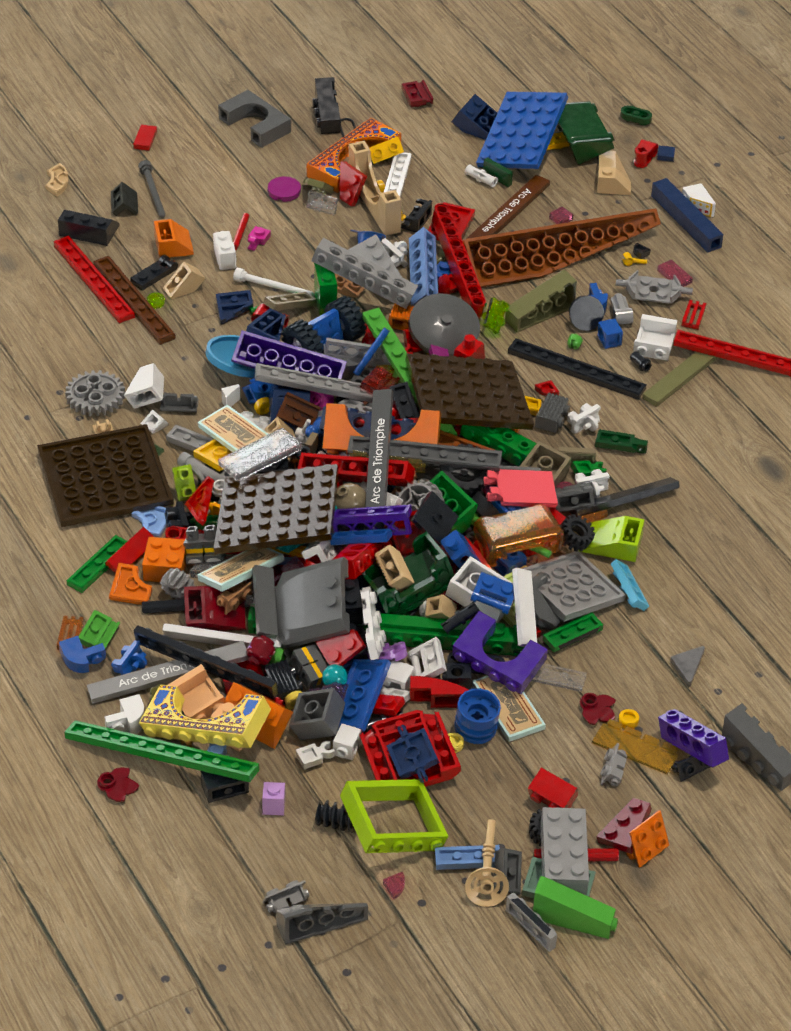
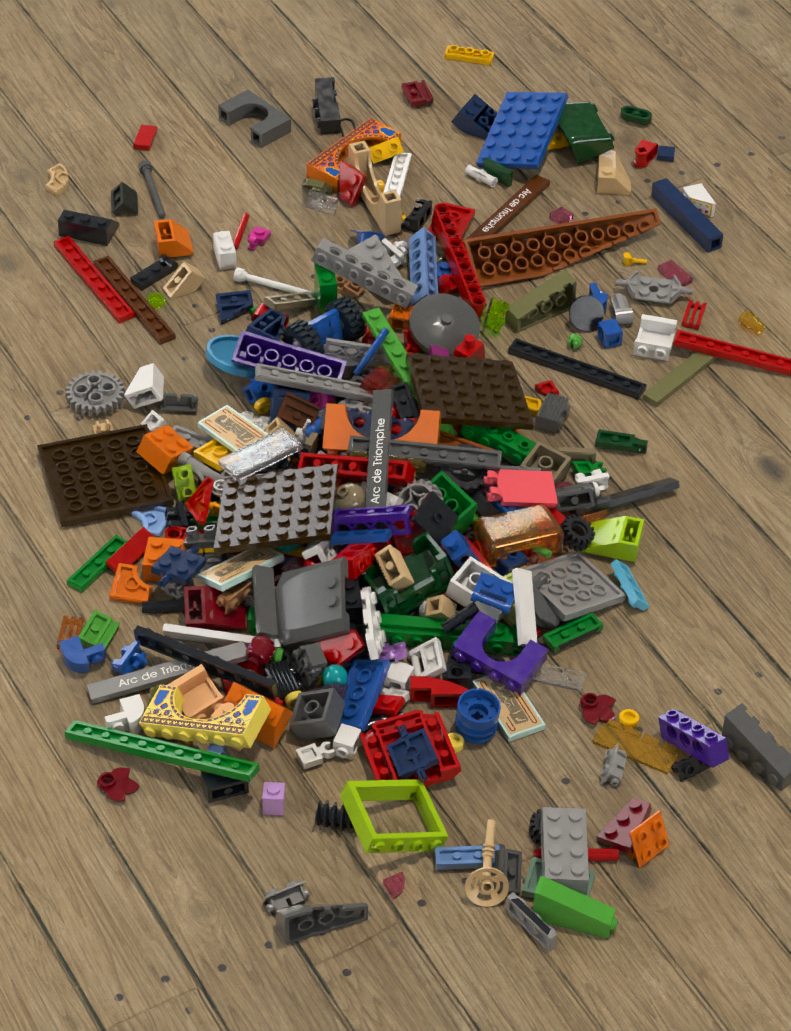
white slope [221,384,240,407] -> none
magenta tile [268,176,301,202] -> none
red brick [528,767,578,808] -> none
white hips [567,403,601,434] -> none
black pin [630,351,652,372] -> none
black tile [633,243,651,259] -> none
flat silver tile [670,646,705,687] -> none
none -> orange brick [136,425,194,475]
none -> dark blue plate [151,545,206,588]
none -> dark grey brick [296,642,327,677]
none -> yellow tile [444,45,494,66]
none -> clear yellow cone [738,310,765,334]

